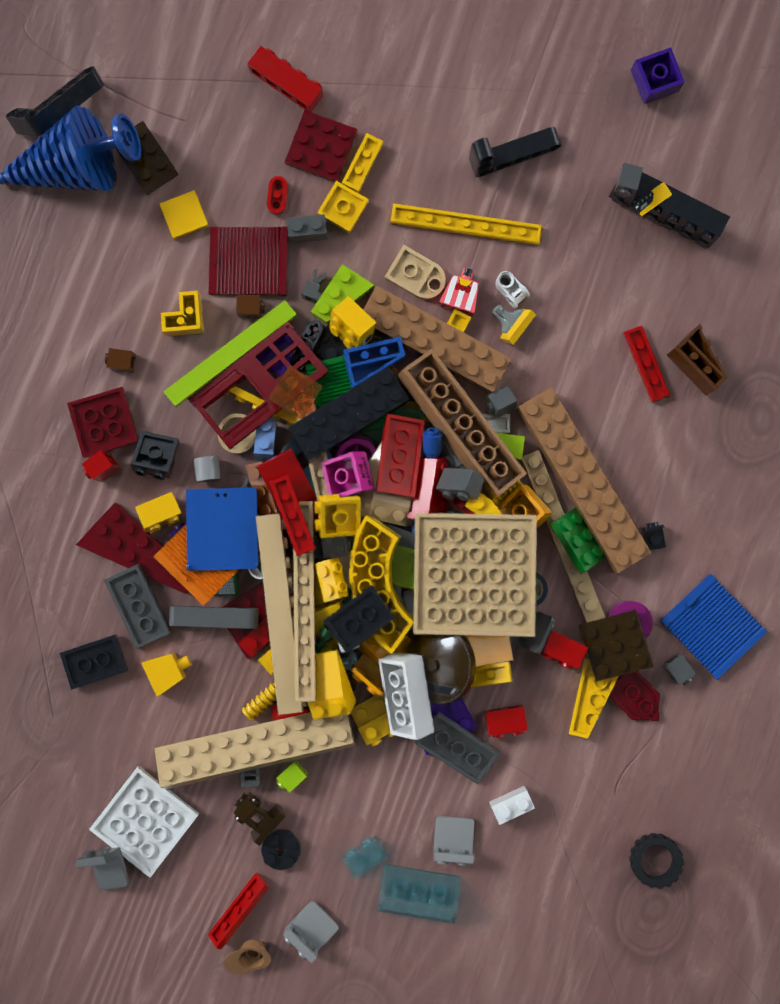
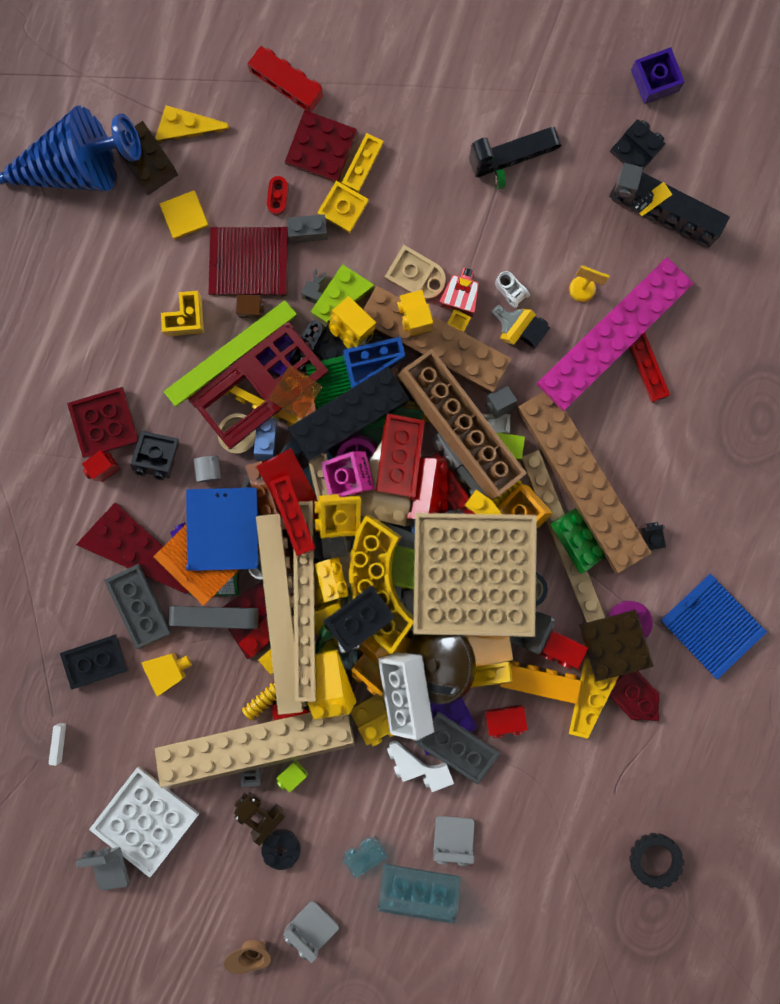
black beam [6,66,104,136] -> none
reddish brown brick [105,348,136,373] -> none
yellow brick [135,492,181,534] -> none
red plate [208,873,270,950] -> none
yellow tile [390,203,542,245] -> none
blue brick [422,428,443,458] -> none
dark grey brick [436,468,485,501] -> none
white brick [489,786,535,825] -> none
dark grey brick [662,653,696,685] -> none
reddish brown wedge [667,324,728,396] -> none
none -> white tile [49,723,66,766]
none -> yellow wing [155,105,229,143]
none -> white arch [387,740,454,792]
none -> yellow brick [397,289,433,337]
none -> green tile [494,169,506,190]
none -> light orange brick [499,660,581,704]
none -> black brick [519,317,550,349]
none -> dark pink plate [536,257,694,411]
none -> yellow piece [569,265,610,303]
none -> black plate [609,119,666,171]

